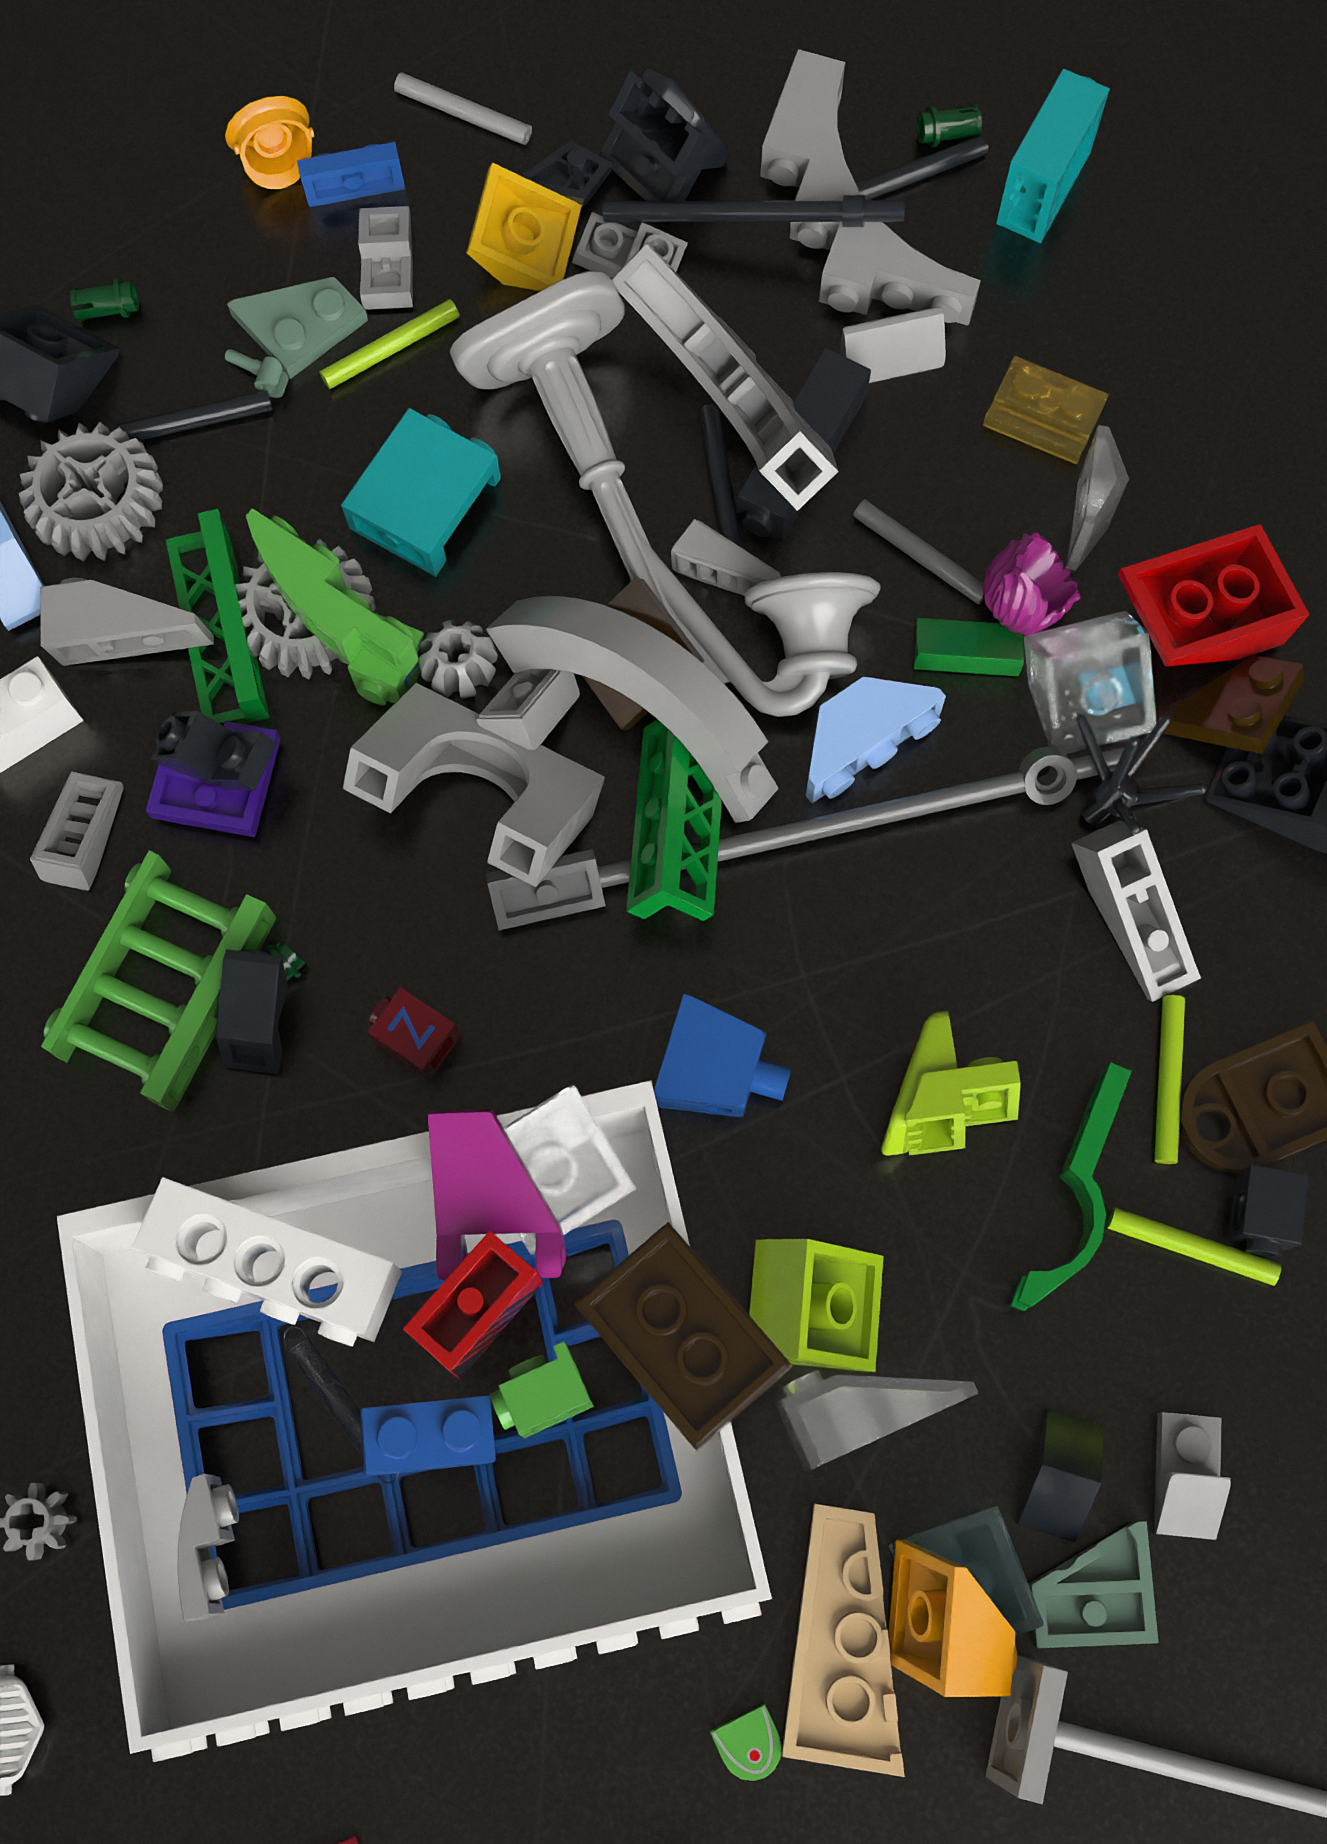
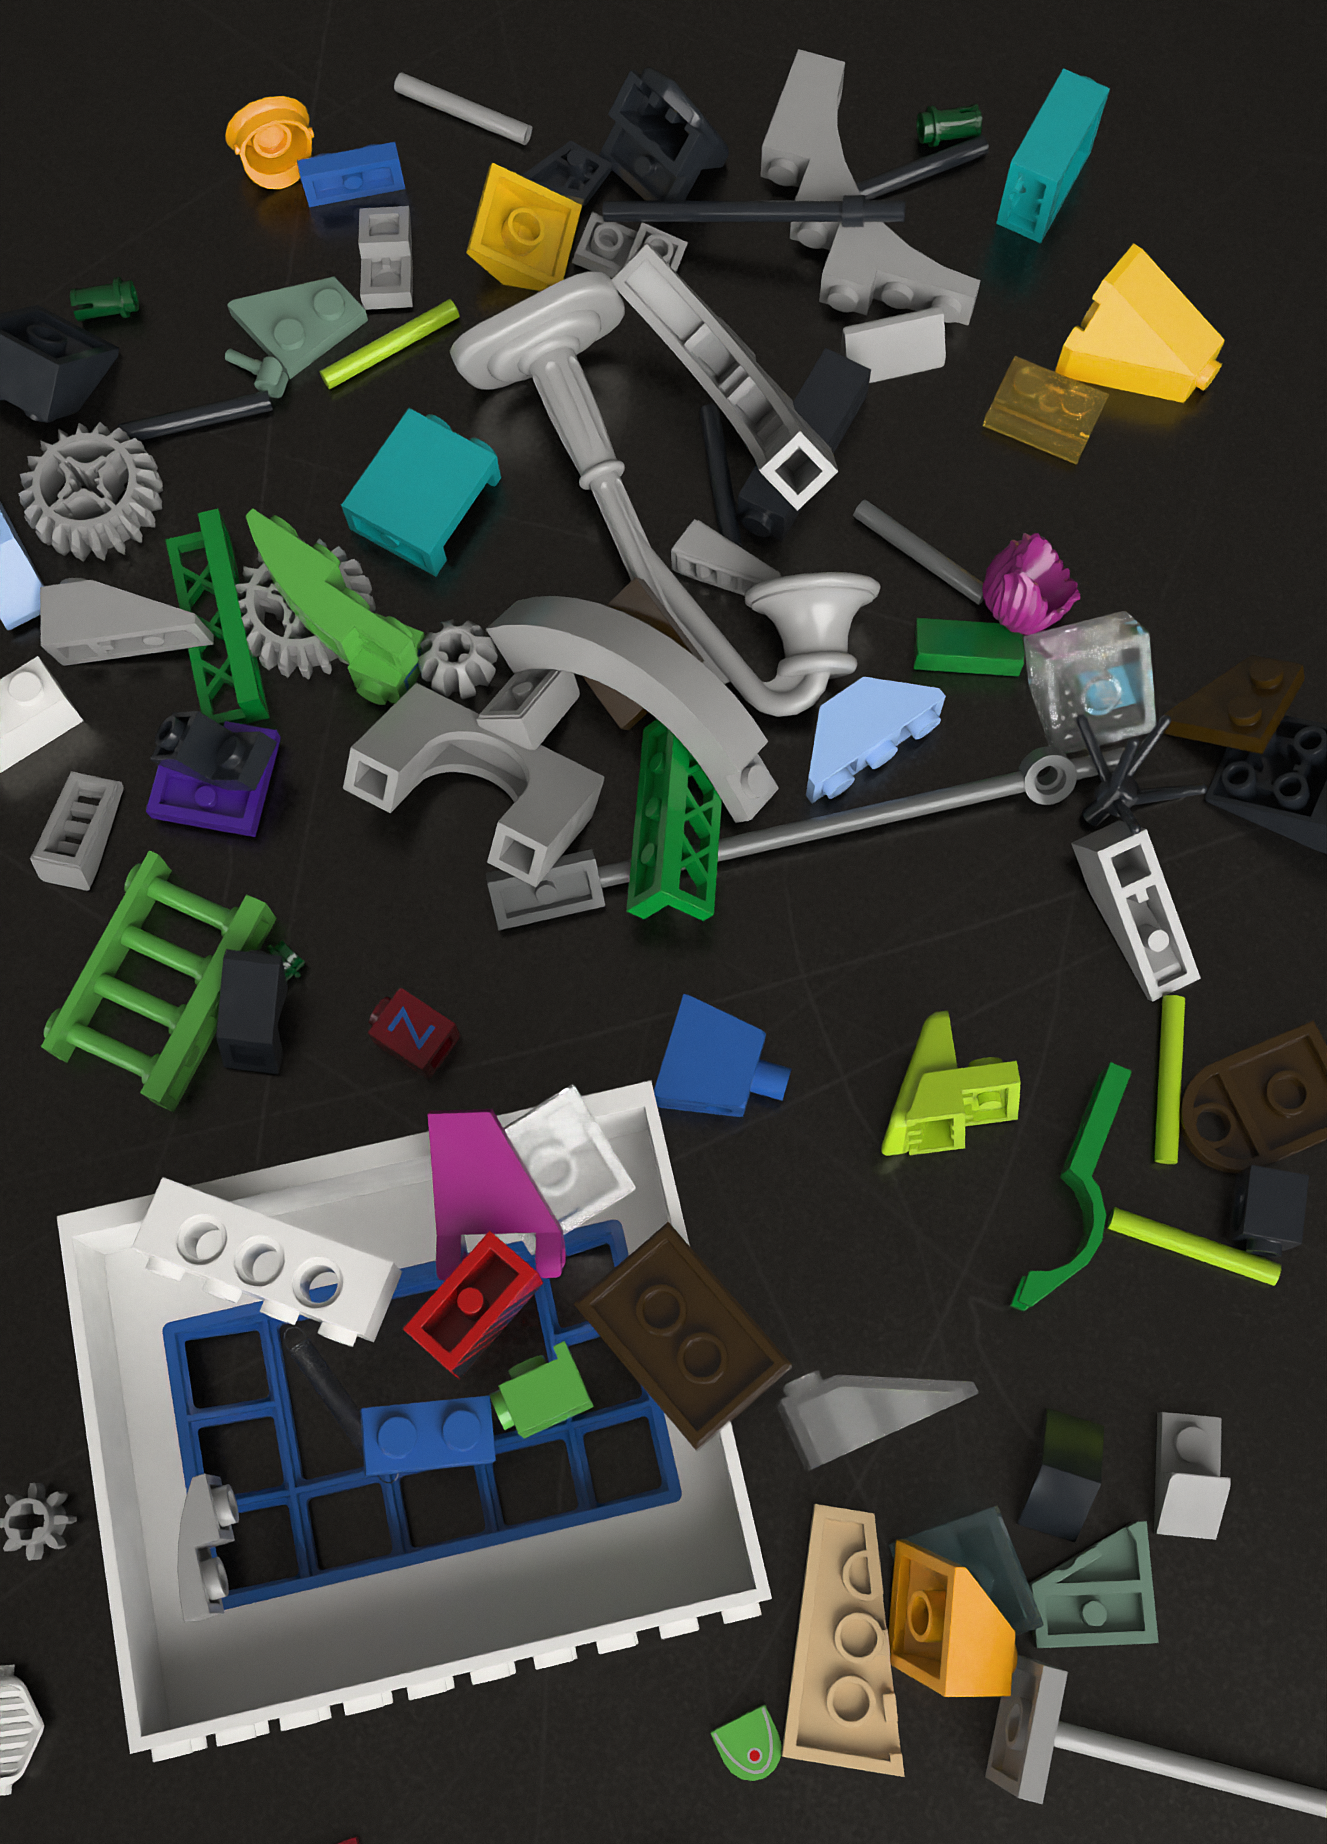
lime slope [749,1239,884,1372] -> none
clear slope [1066,425,1129,570] -> none
red slope [1118,524,1310,666] -> none
none -> yellow slope [1055,243,1225,403]

